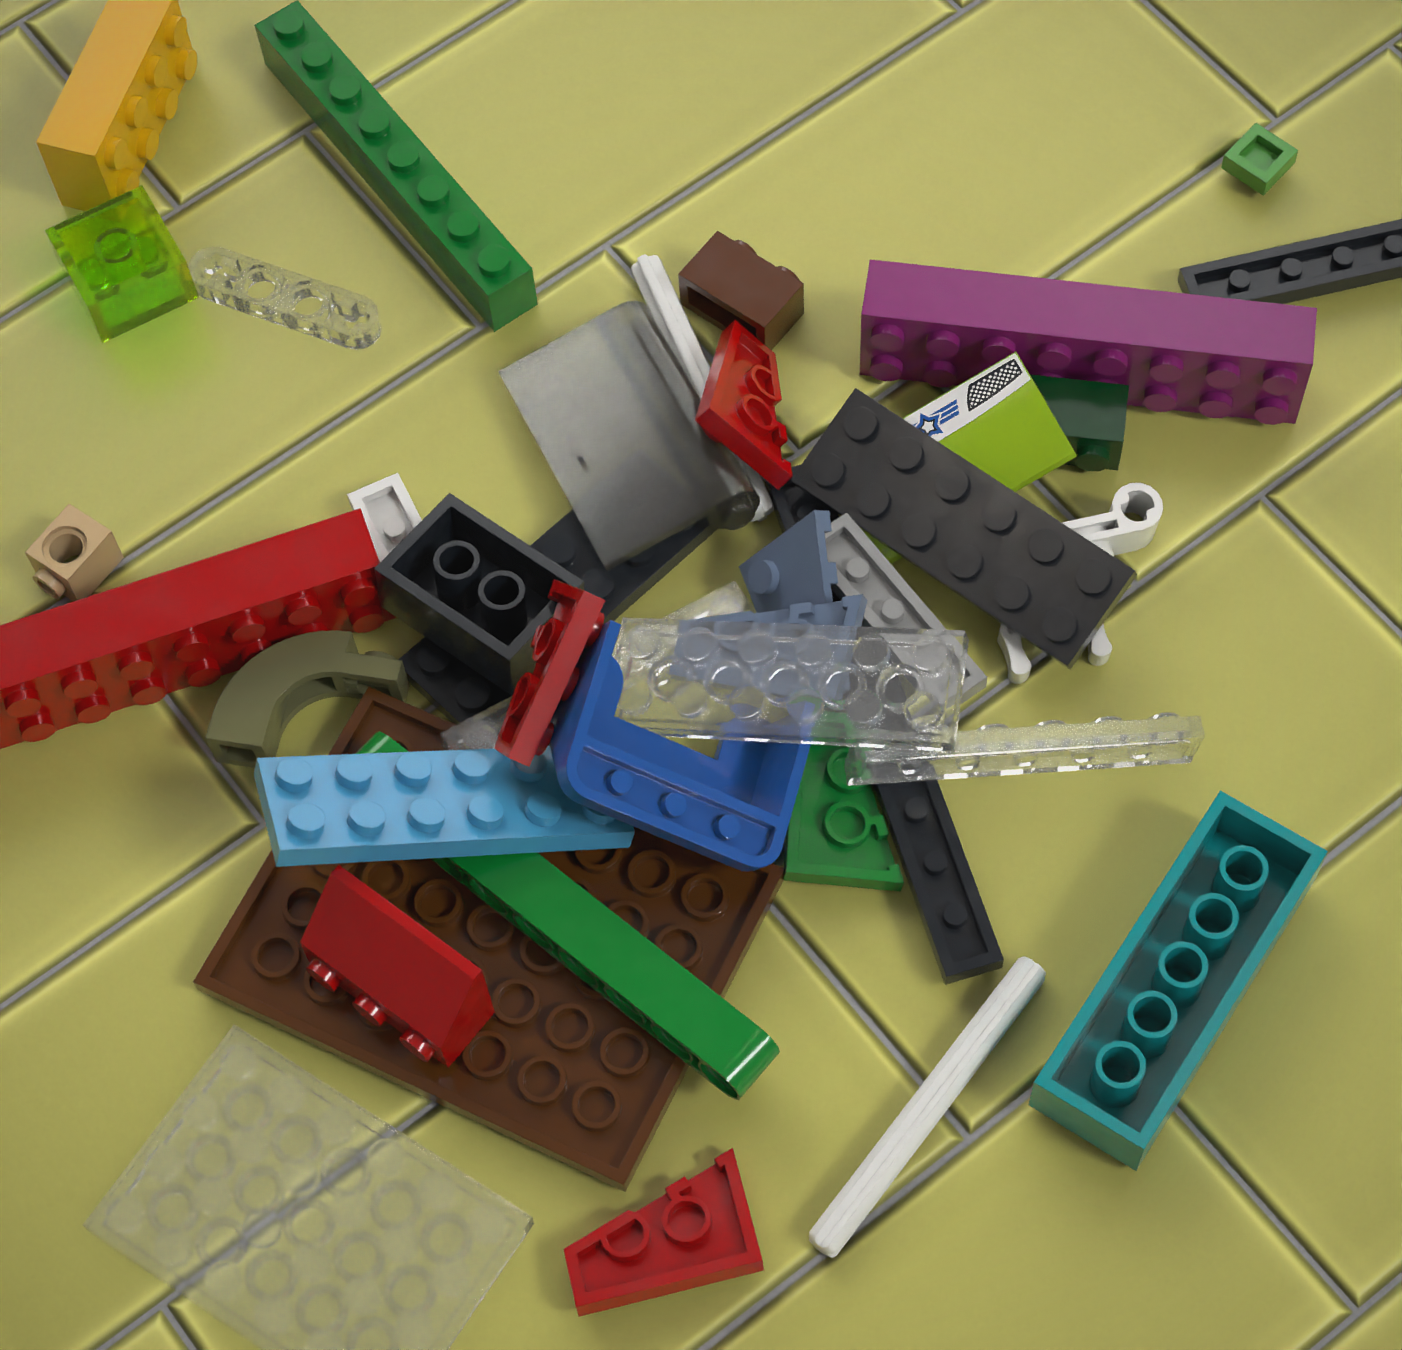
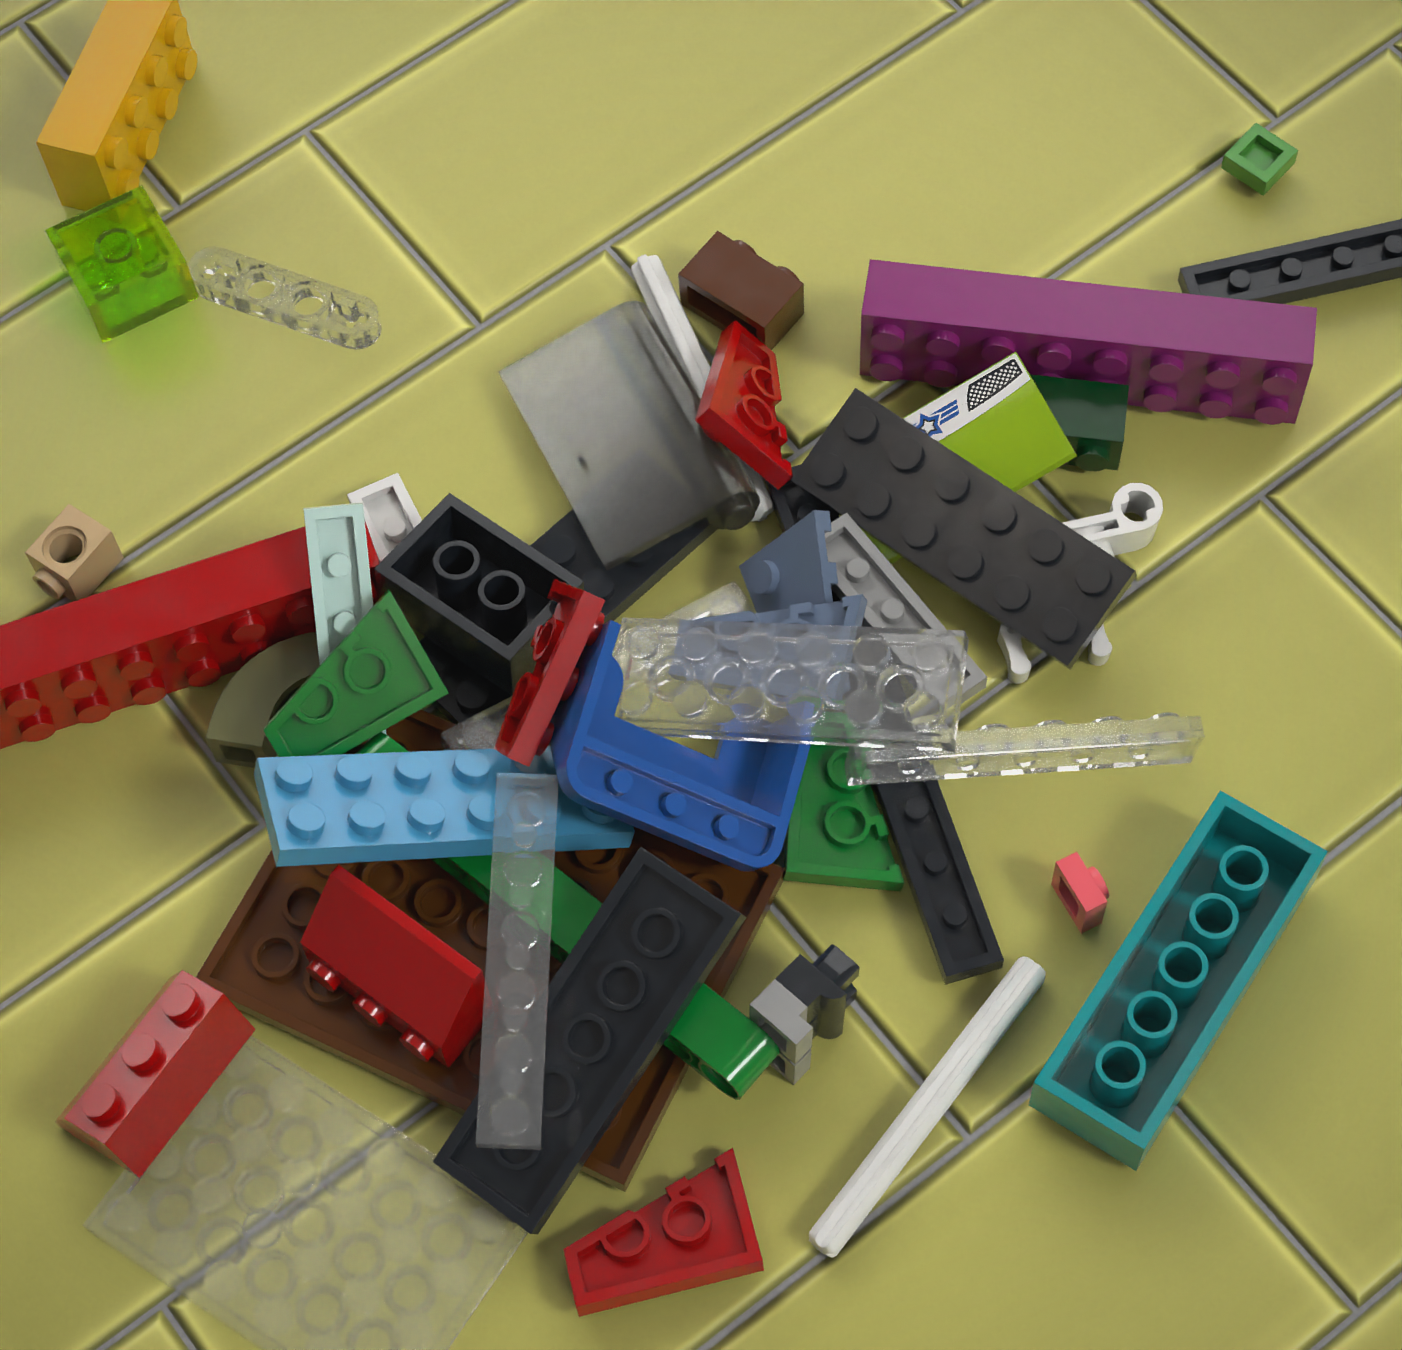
green brick [254,0,538,332] -> none
none -> red slope [55,970,256,1178]
none -> green wing [263,589,448,757]
none -> light aqua plate [303,503,386,739]
none -> black plate [433,847,746,1235]
none -> clear plate [476,772,559,1150]
none -> hips [749,944,860,1085]
none -> coral plate [1051,852,1109,934]

